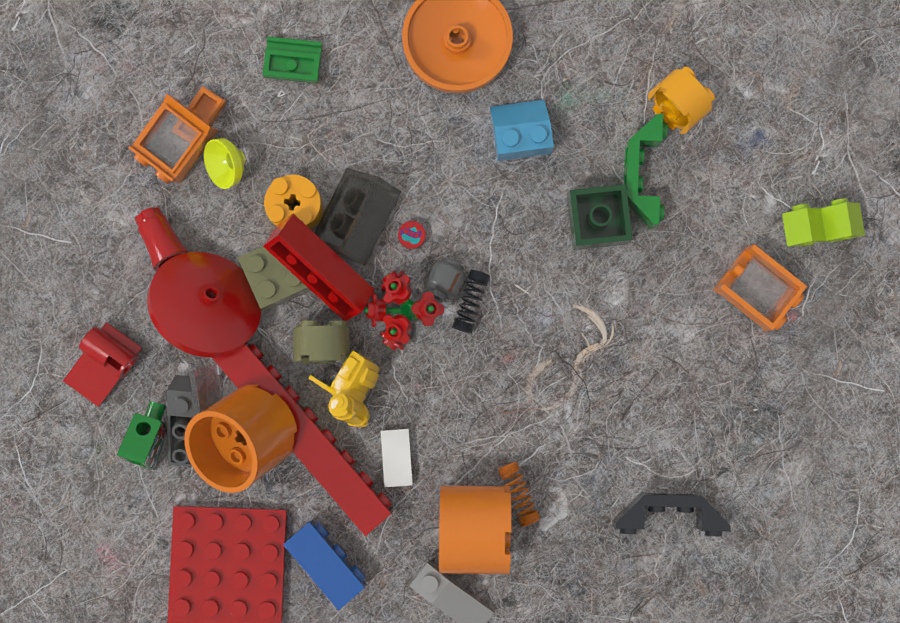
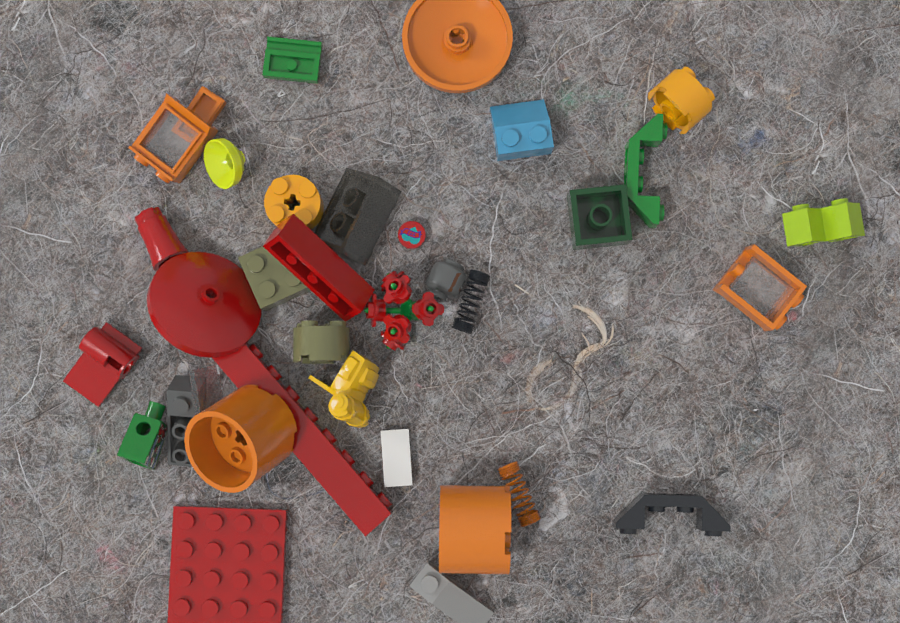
blue brick [283,520,366,611] -> none

